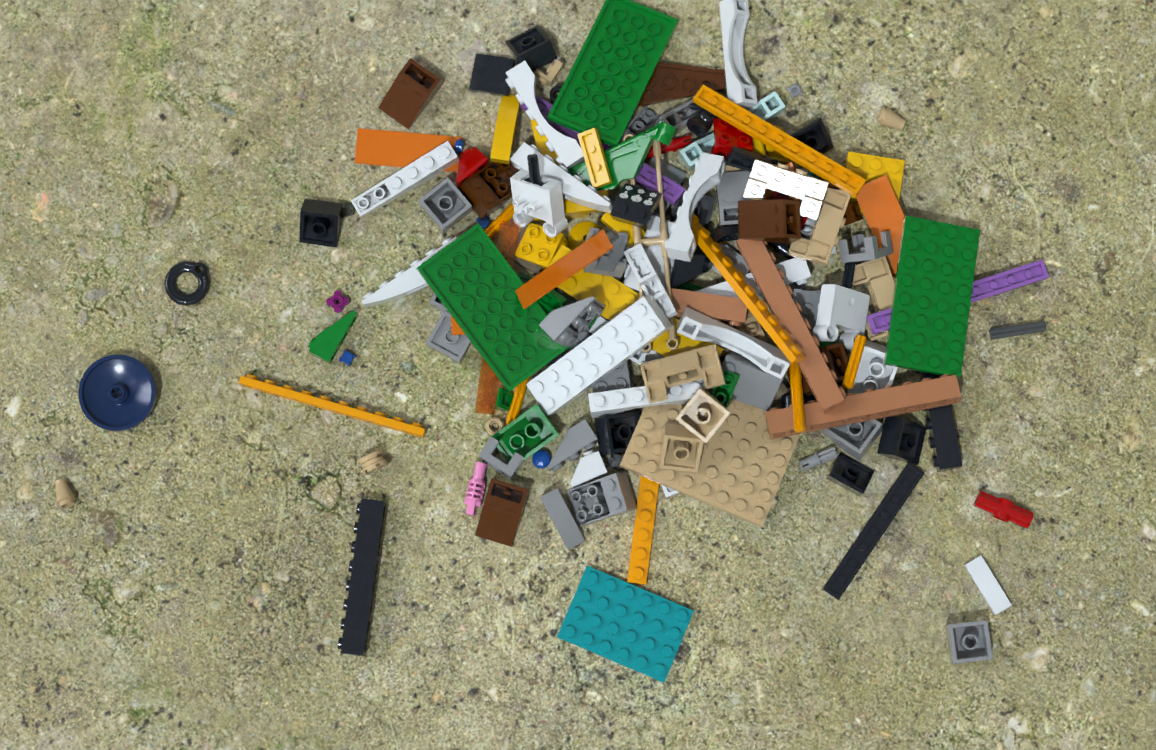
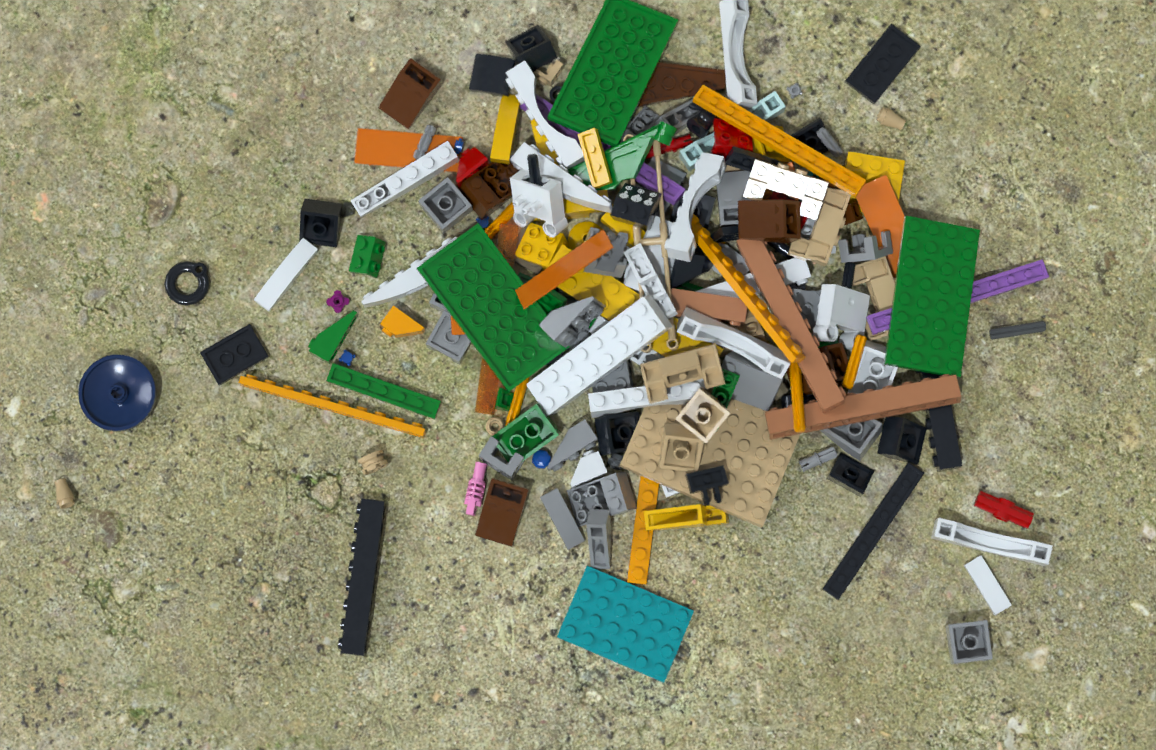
none -> black tile [200,324,269,386]
none -> white slope [254,238,318,312]
none -> green plate [326,363,441,420]
none -> green bracket [349,235,386,278]
none -> light orange slope [380,306,425,338]
none -> light grey axle [413,125,436,160]
none -> light grey slope [586,509,611,569]
none -> yellow slope [644,504,729,531]
none -> black hinge [685,465,729,506]
none -> light grey axle [817,127,843,158]
none -> black tile [845,24,921,105]
none -> white arch [931,518,1052,566]

